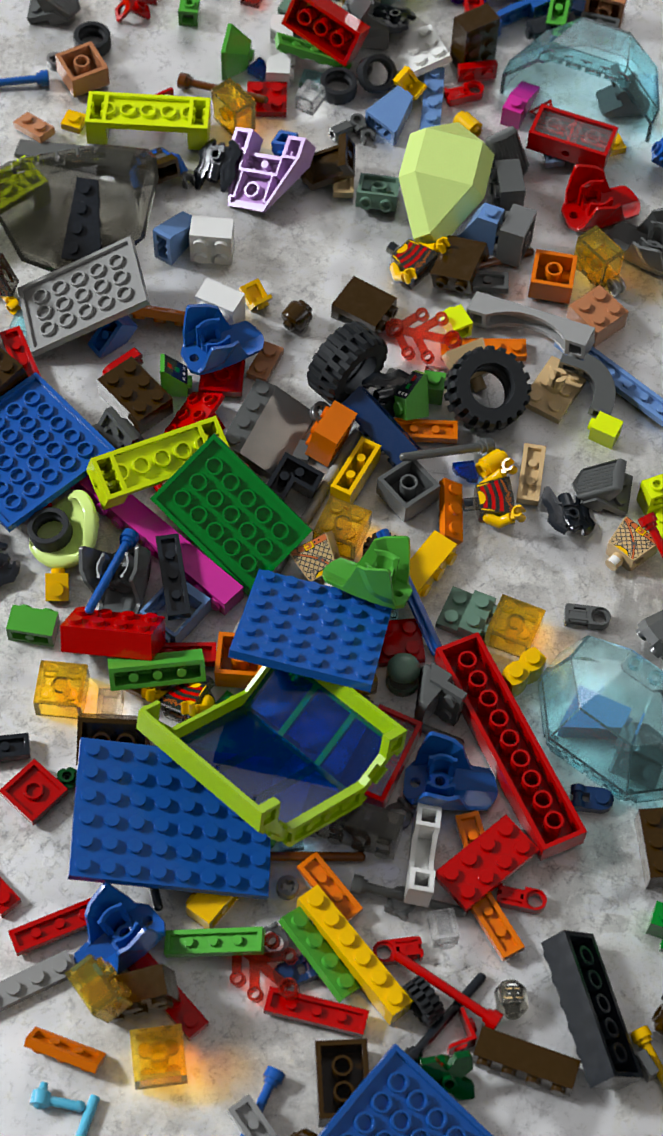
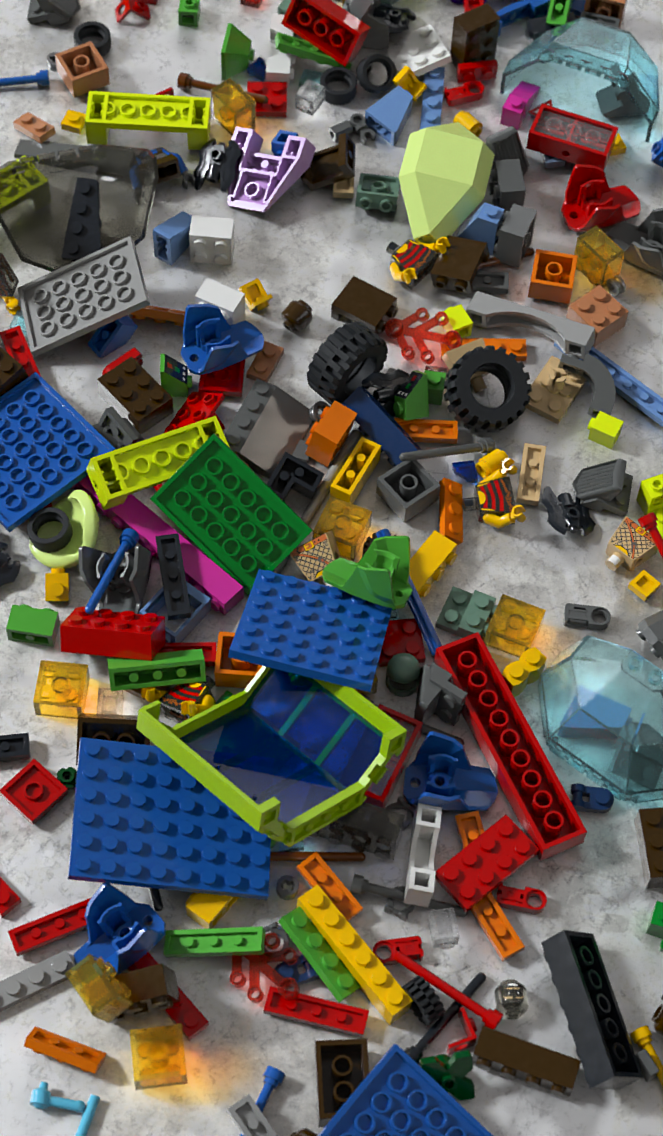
none -> yellow plate [628,570,661,602]

